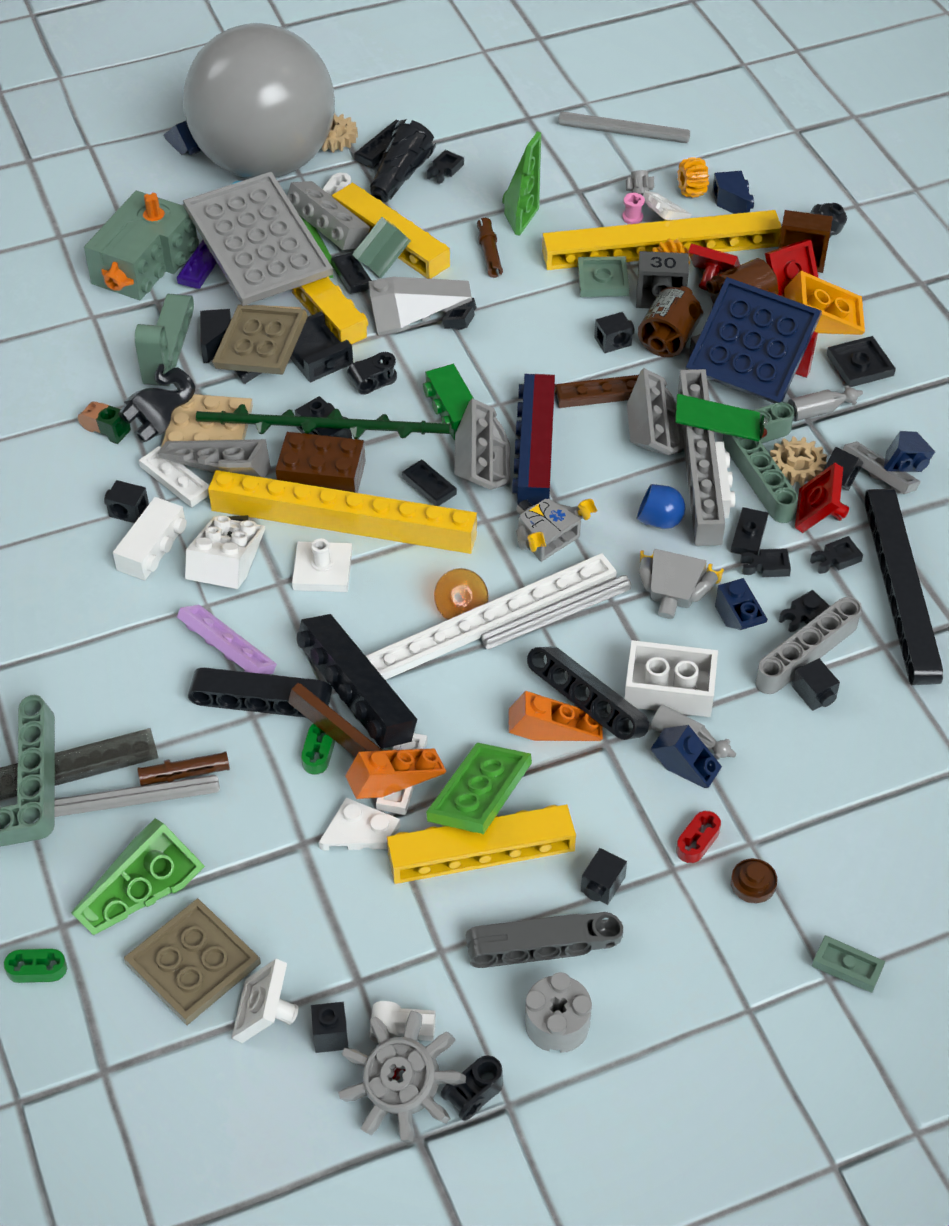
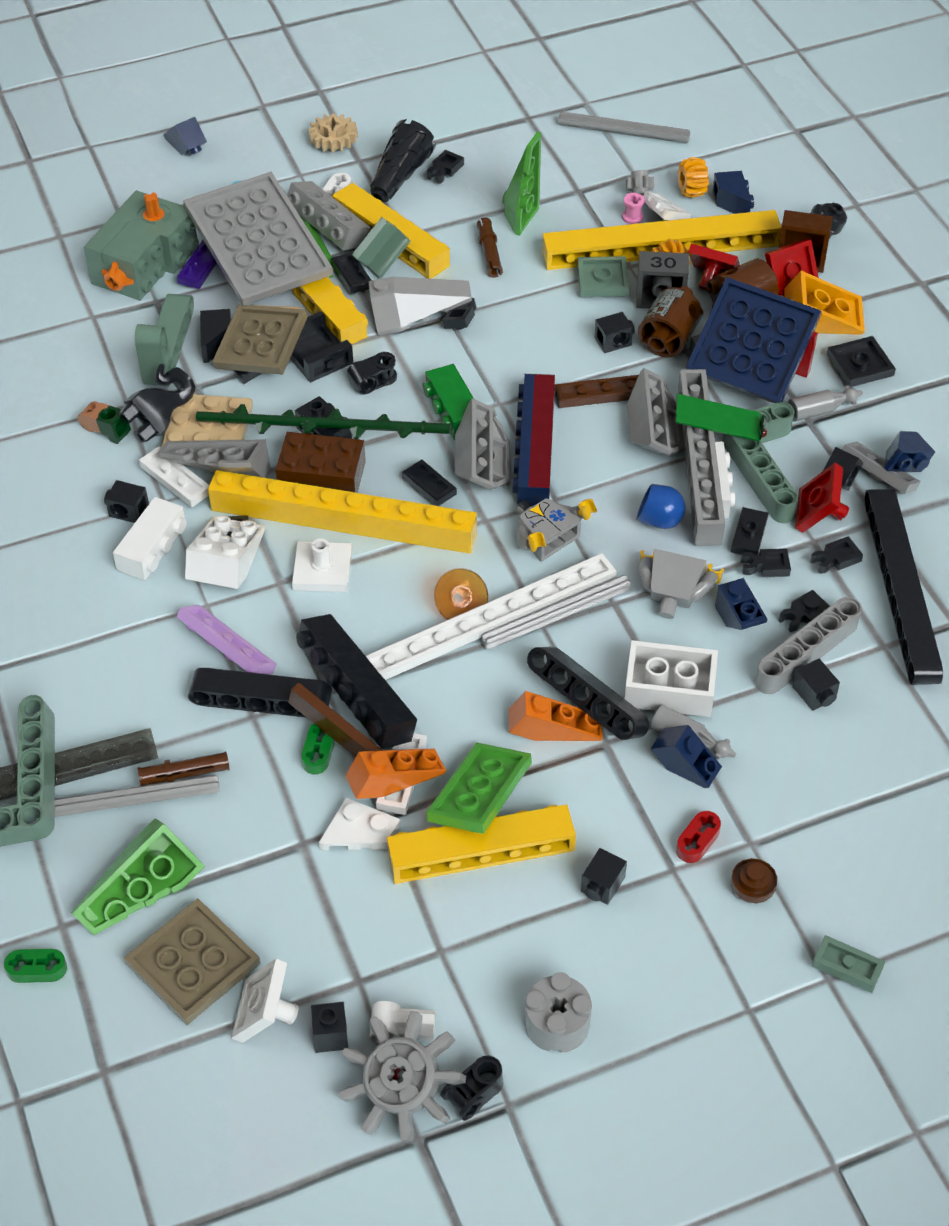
light grey piece [183,23,335,178] -> none
black plate [354,119,399,168] -> none
dark grey piece [465,912,623,968] -> none
tan gear [770,436,827,487] -> none

